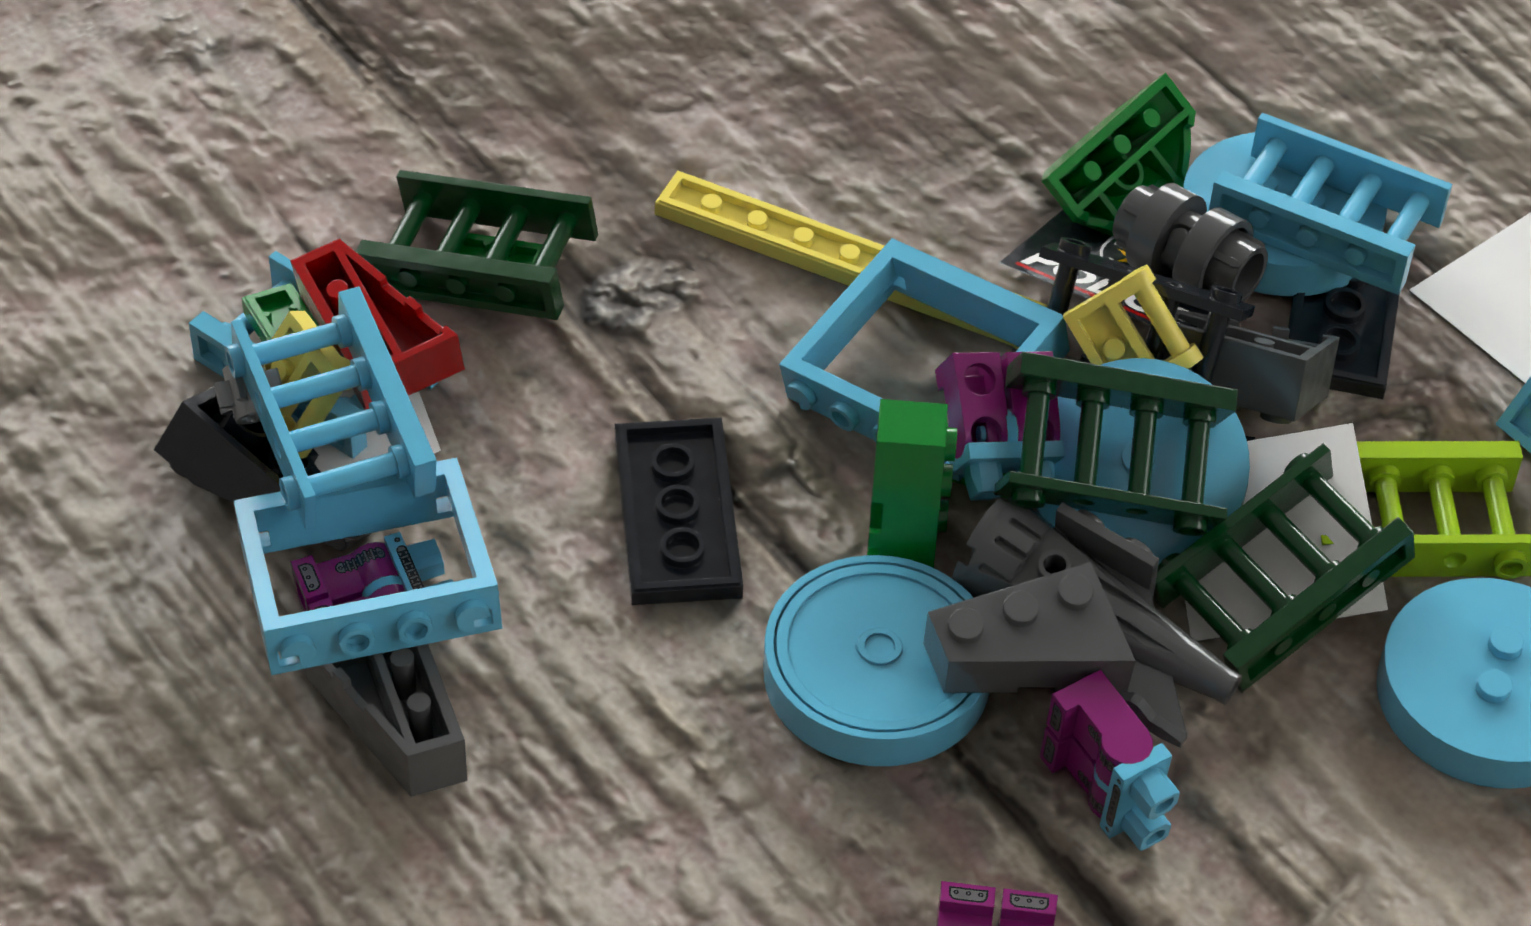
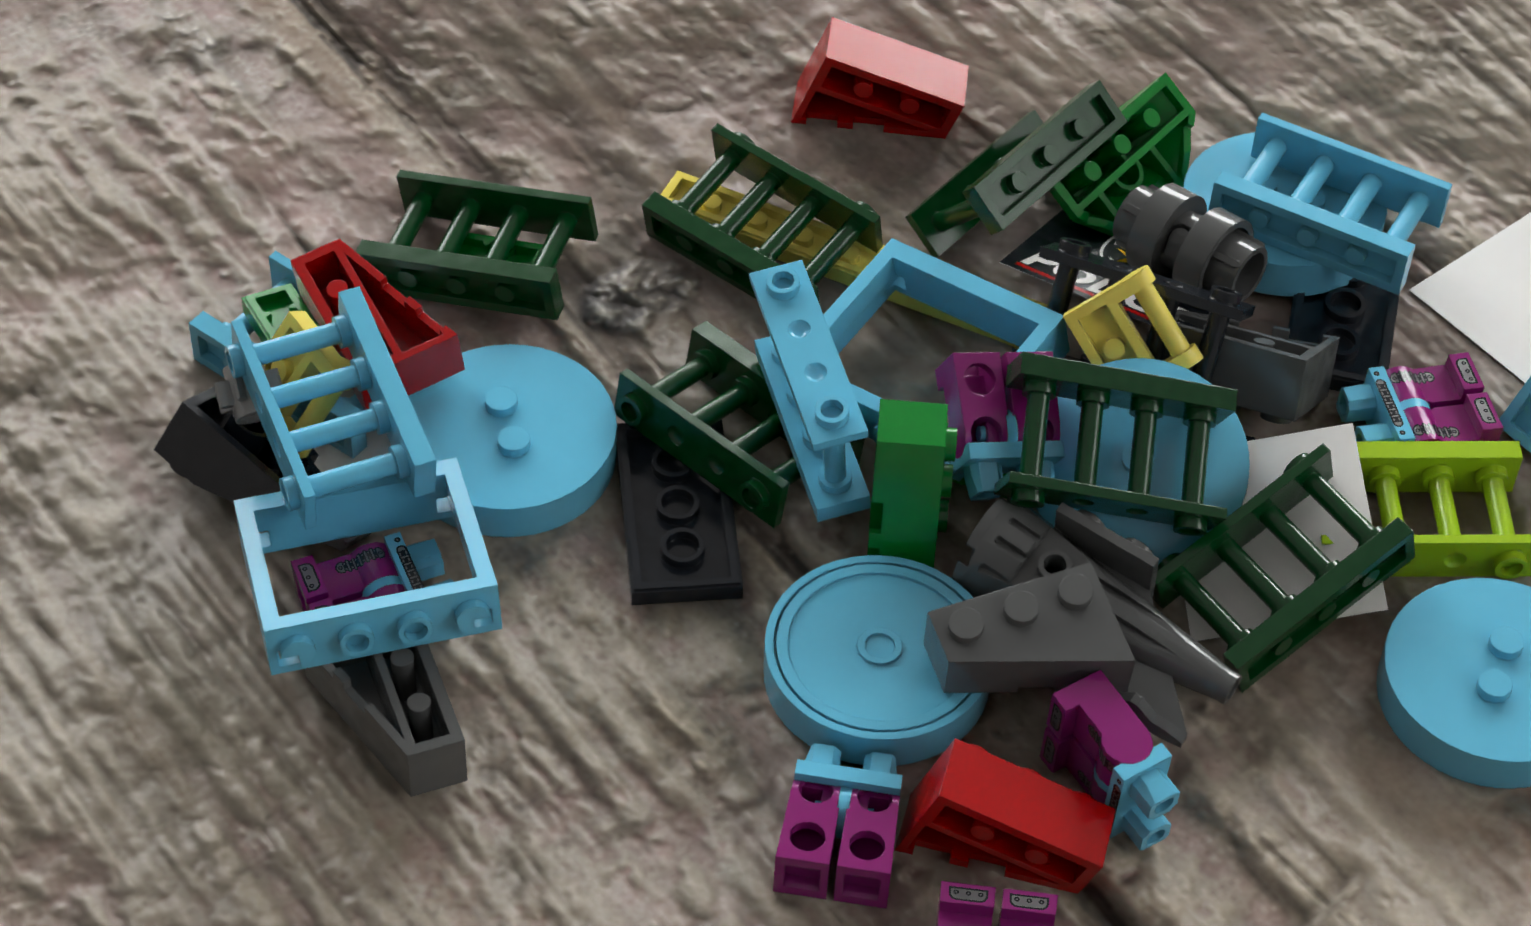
none -> medium azure brick [408,344,617,537]
none -> dark green fence [614,321,865,528]
none -> dark green fence [642,123,883,305]
none -> medium azure fence [749,260,871,522]
none -> magenta hips [773,743,903,909]
none -> red wedge [791,17,969,139]
none -> red wedge [895,738,1116,894]
none -> dark green fence [905,80,1127,258]
none -> hips [1336,352,1503,441]

